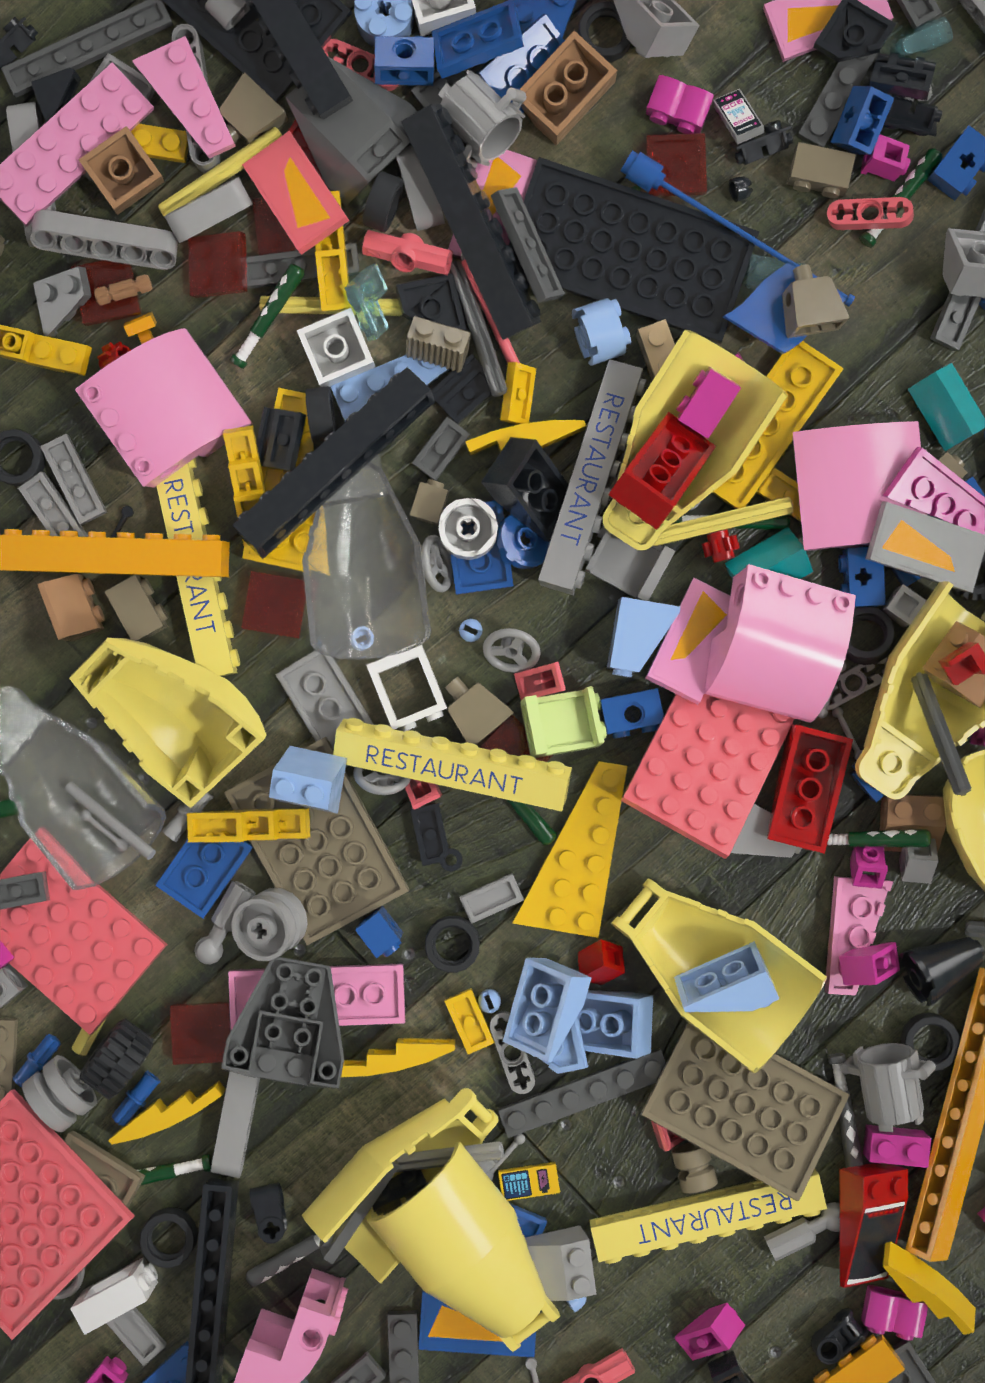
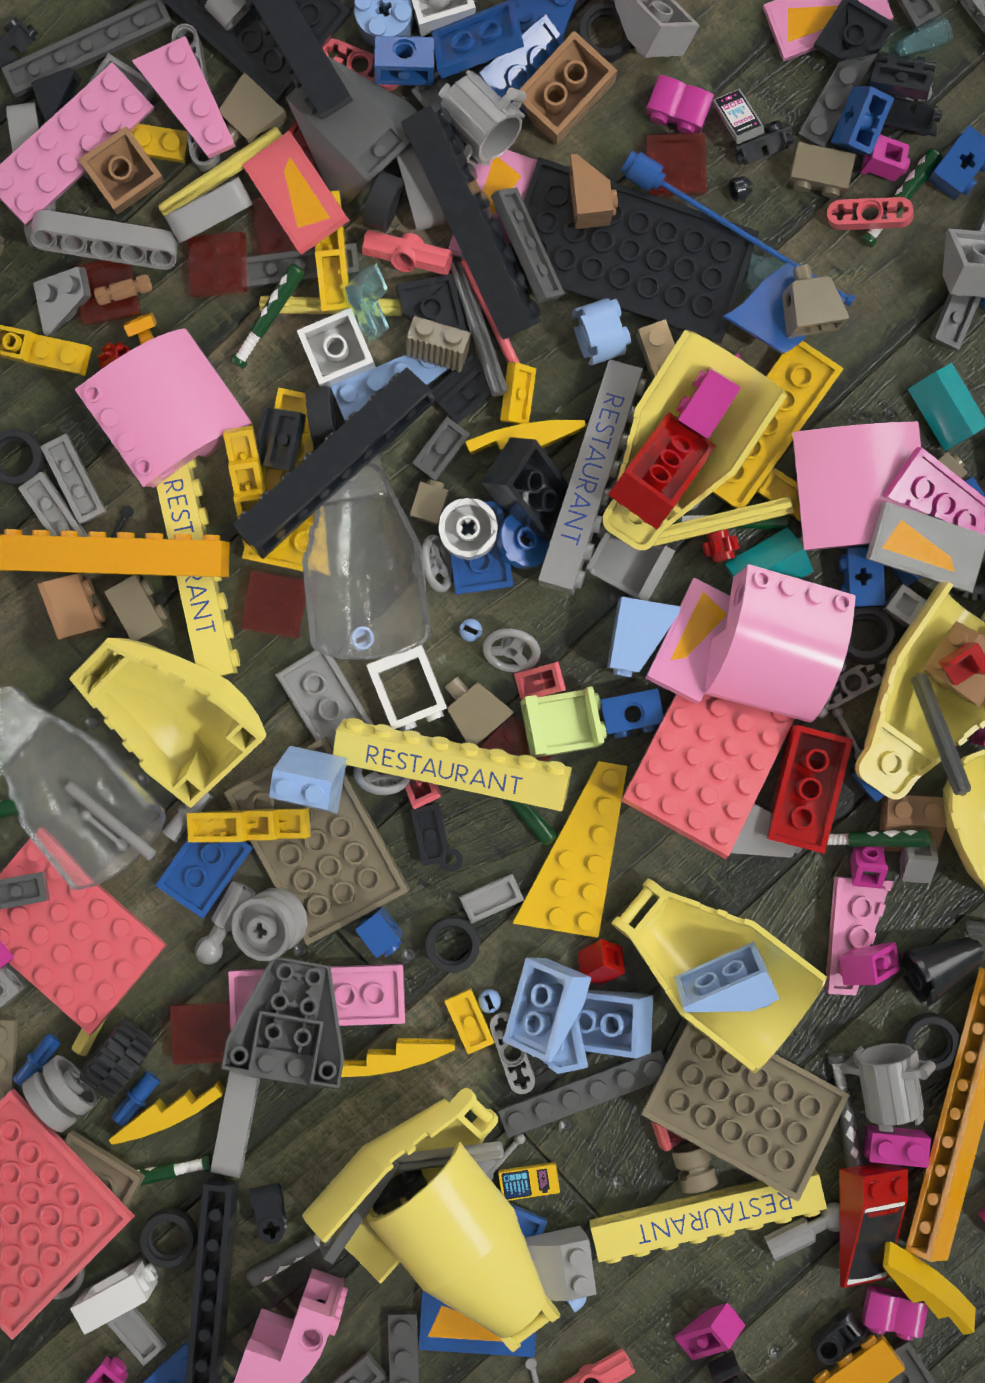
none -> medium nougat slope [569,154,618,229]

